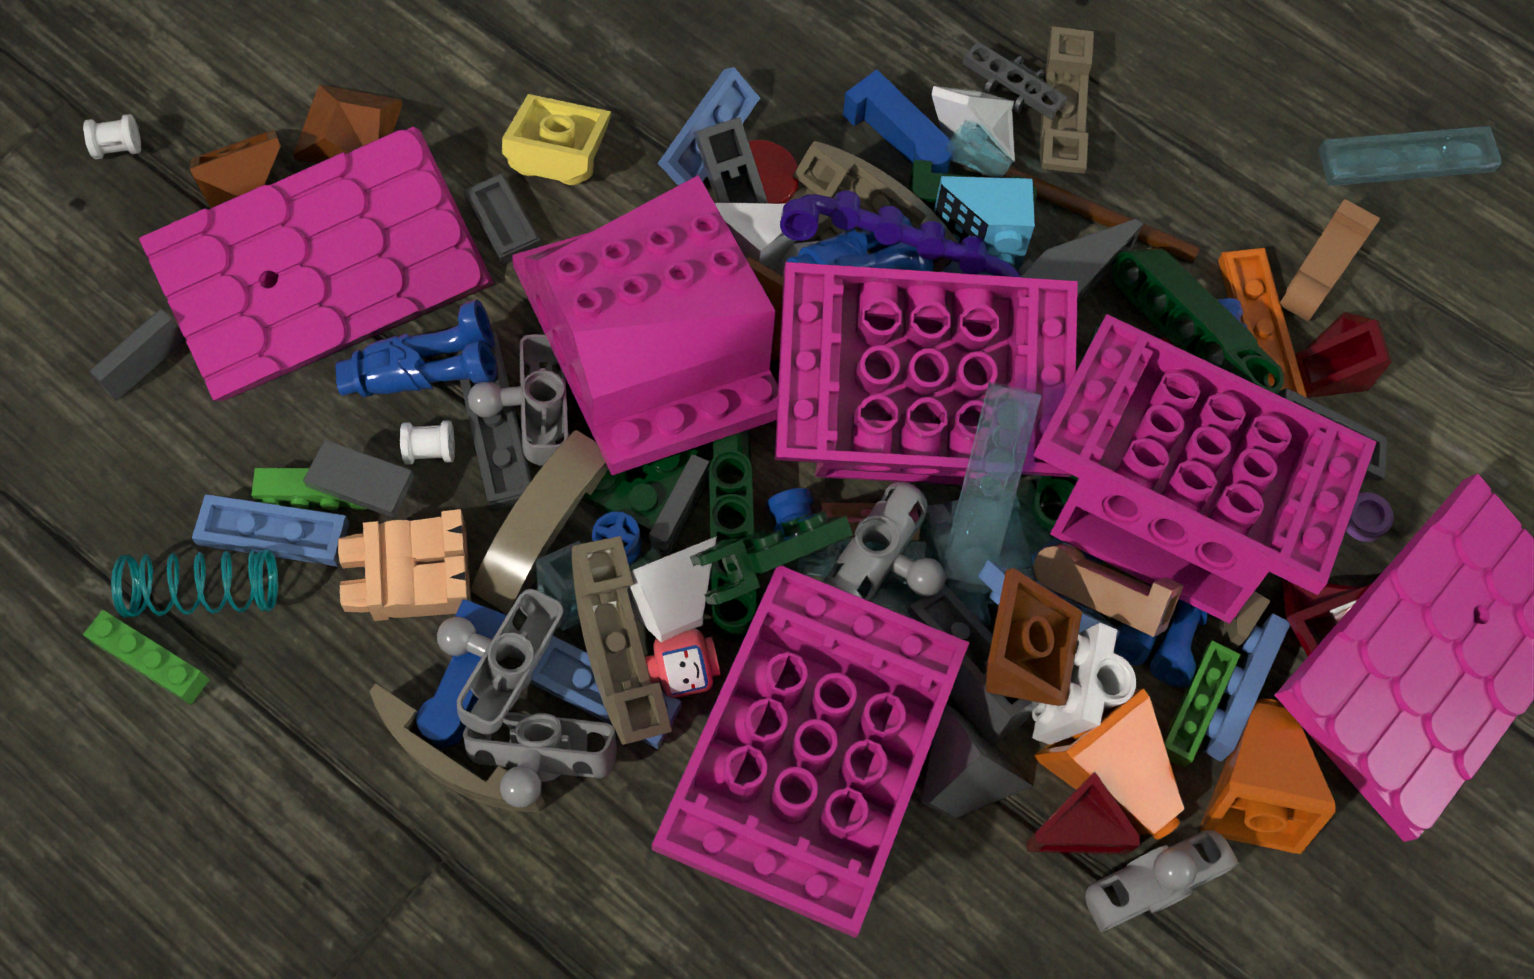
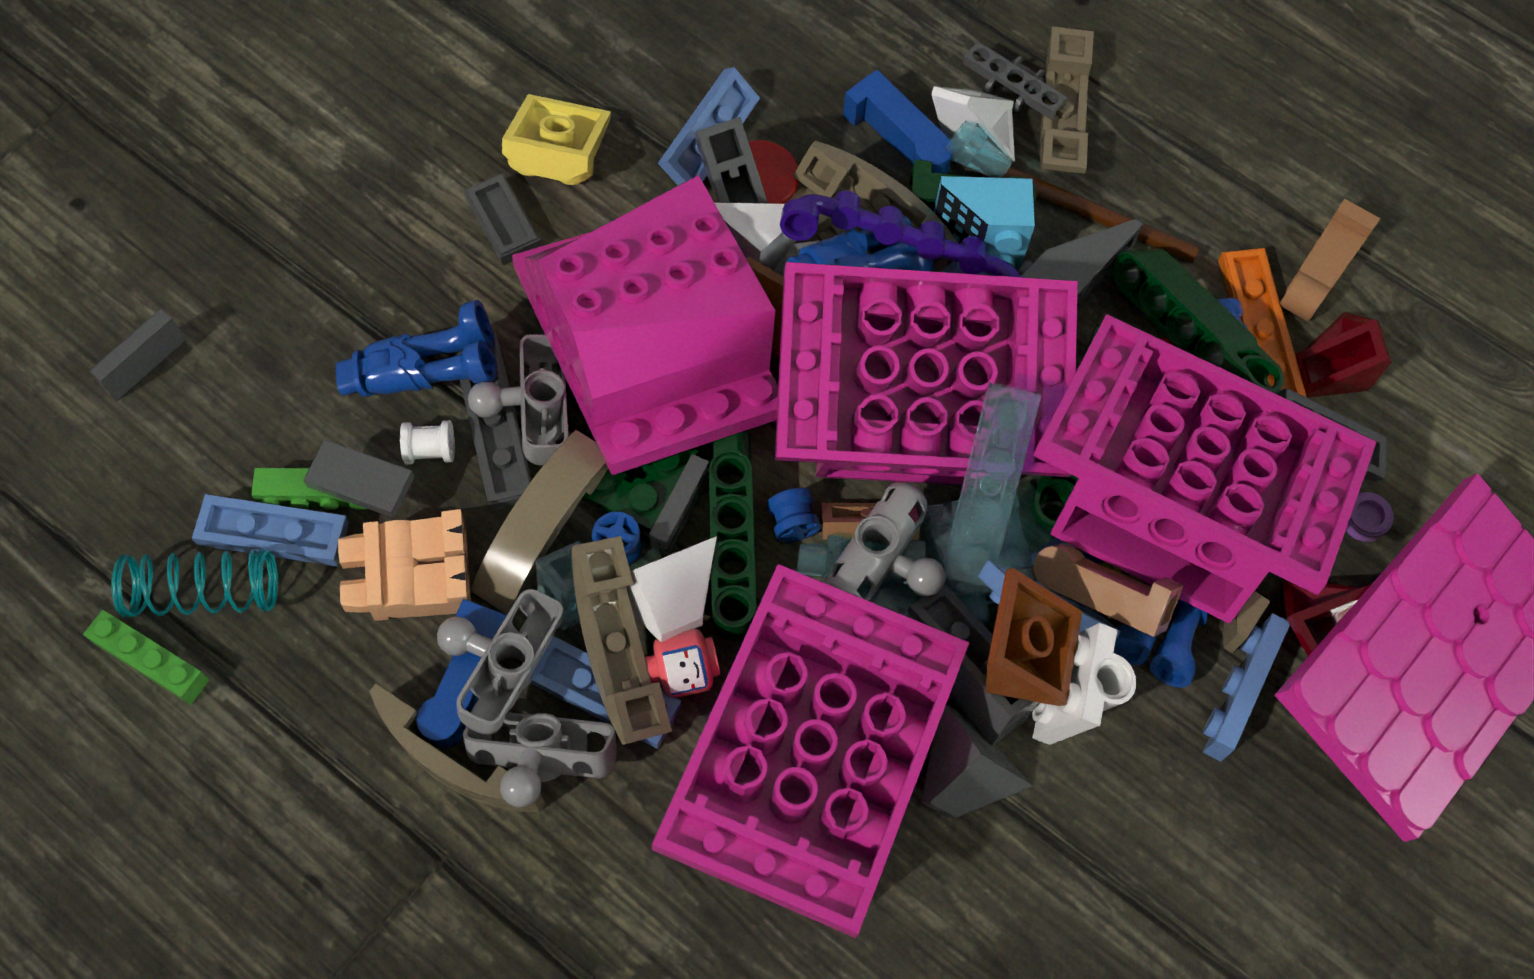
white bush [83,114,141,160] -> none
dark pink piece [139,126,494,401] -> none
dark orange slope [190,129,281,209] -> none
dark orange slope [293,85,403,164] -> none
dark green plate [690,511,853,605] -> none
dark red slope [1027,771,1140,855] -> none
slope [1033,689,1184,840] -> none
light grey piece [1085,830,1240,933] -> none
bright green piece [1163,640,1241,768] -> none
orange slope [1200,699,1335,854] -> none
clear light blue plate [1318,126,1502,186] -> none

